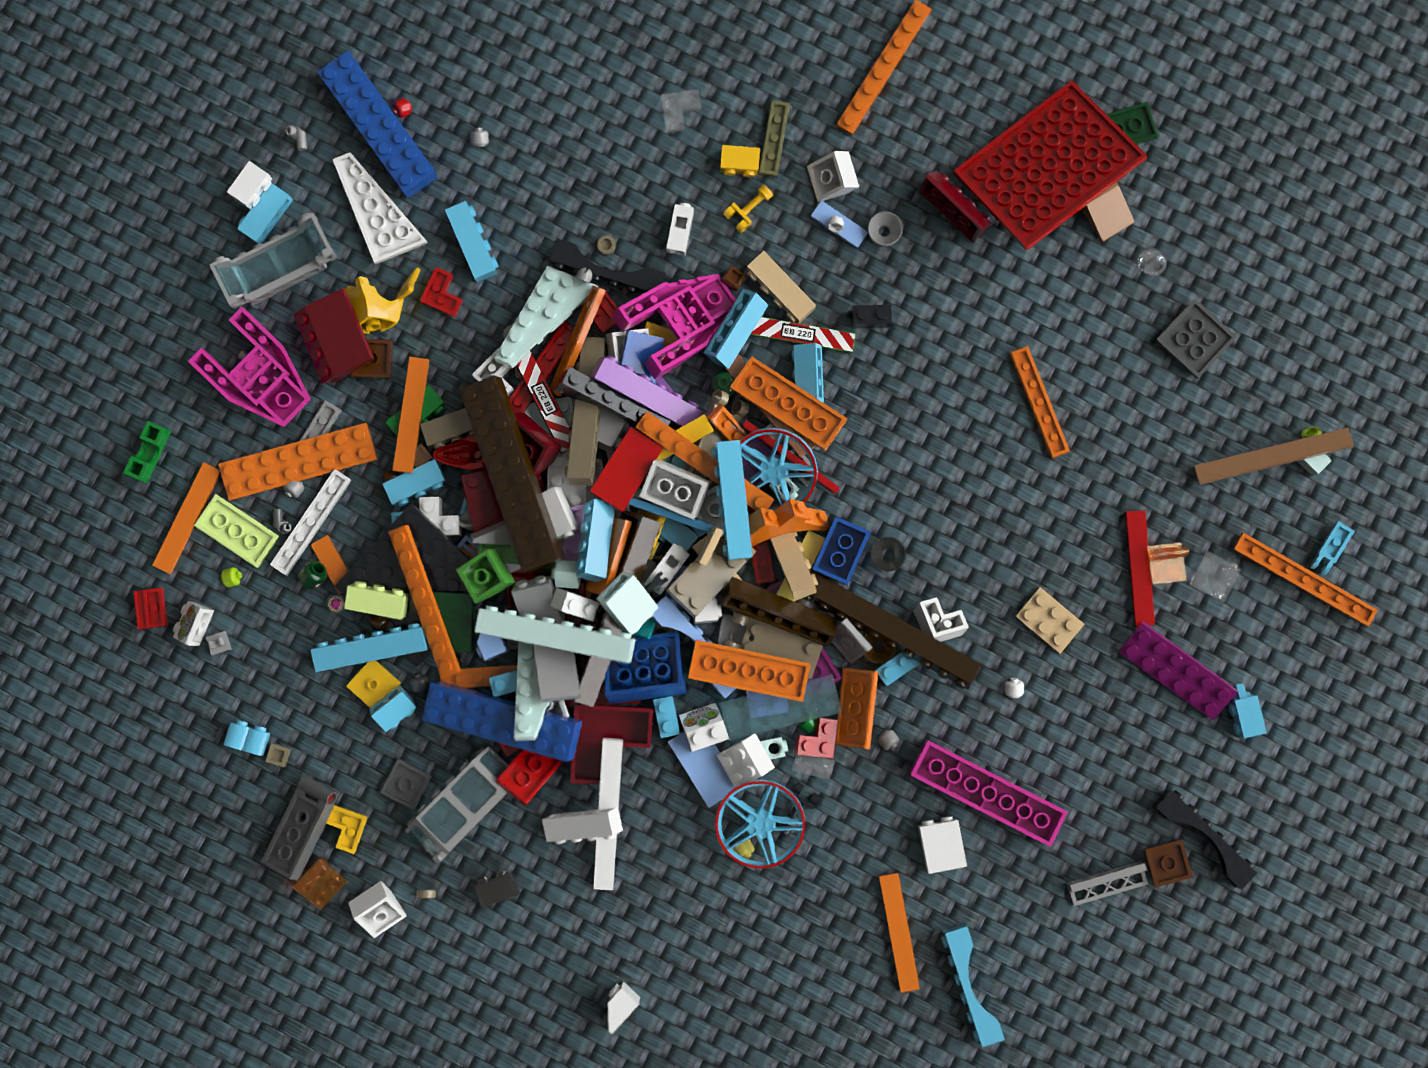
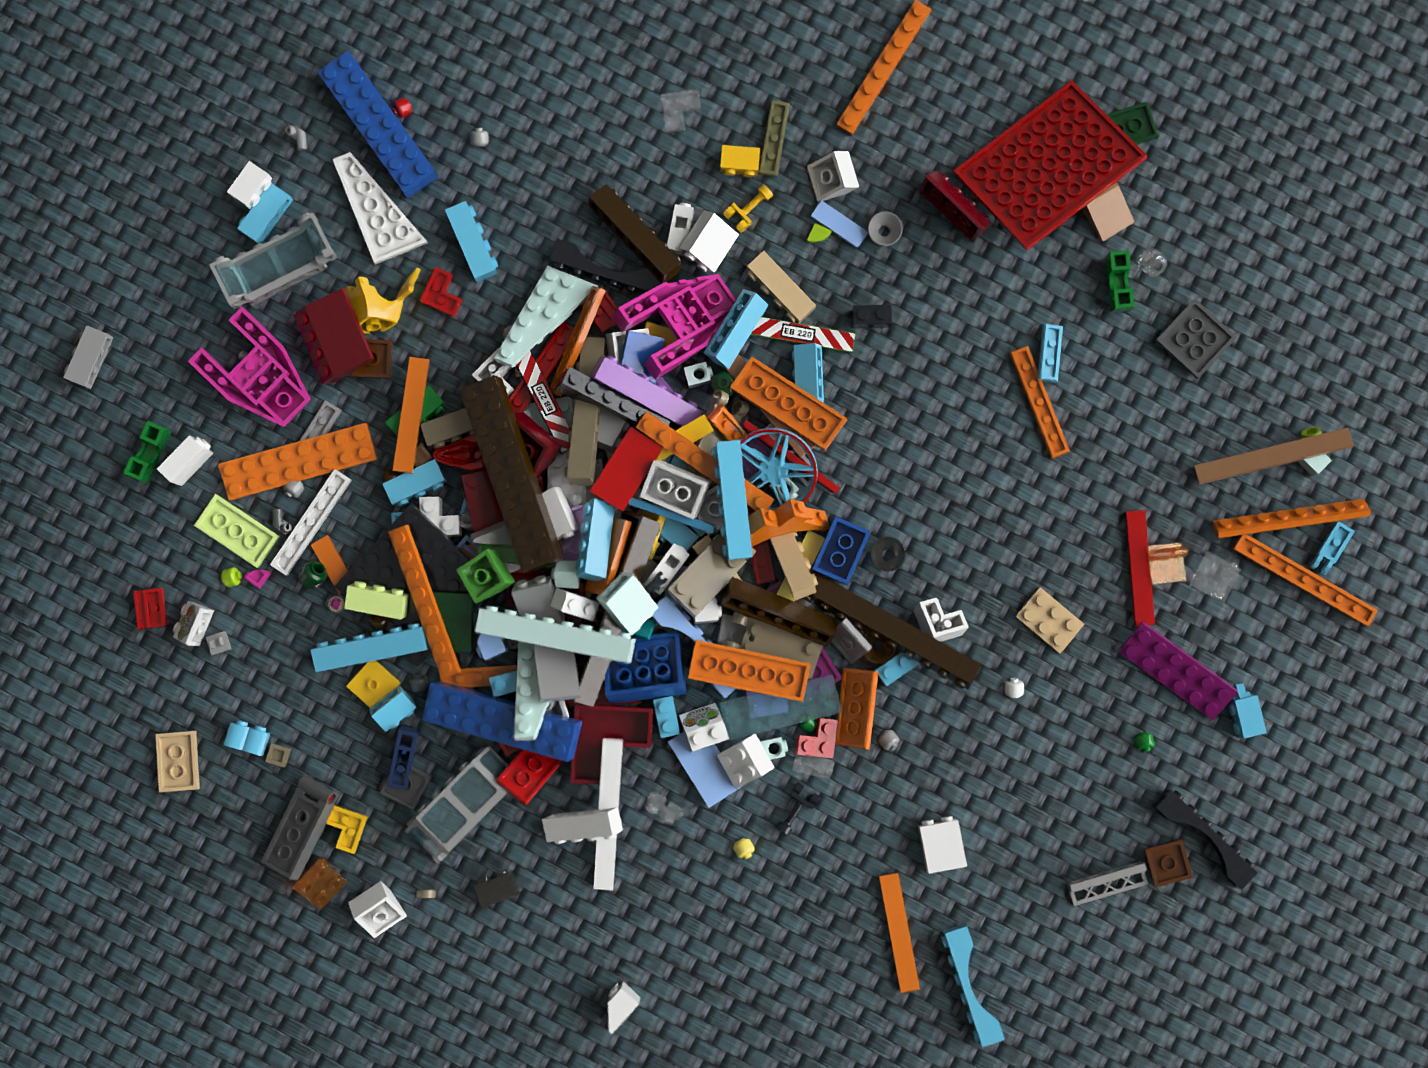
orange tile [152,462,221,574] -> none
light grey hinge [576,267,592,283] -> none
dark tan tile [597,235,616,255] -> none
tan tile [696,526,723,566] -> none
medium azure wheel [715,780,805,868] -> none
reddish brown tile [720,265,747,292] -> none
white hinge [828,215,844,232] -> none
dark pink brick [908,739,1068,847] -> none
none -> light grey brick [63,325,114,389]
none -> tan plate [155,731,200,792]
none -> white brick [157,435,213,486]
none -> dark pink tile [244,569,272,589]
none -> dark blue slope [387,725,420,790]
none -> dark brown brick [589,184,681,283]
none -> clear hinge [643,792,684,826]
none -> white brick [680,210,739,272]
none -> light aqua brick [684,362,713,389]
none -> lime tile [807,223,832,243]
none -> medium azure tile [1037,323,1063,383]
none -> green arch [1105,250,1135,313]
none -> green piece [1134,732,1155,753]
none -> orange plate [1212,499,1371,538]

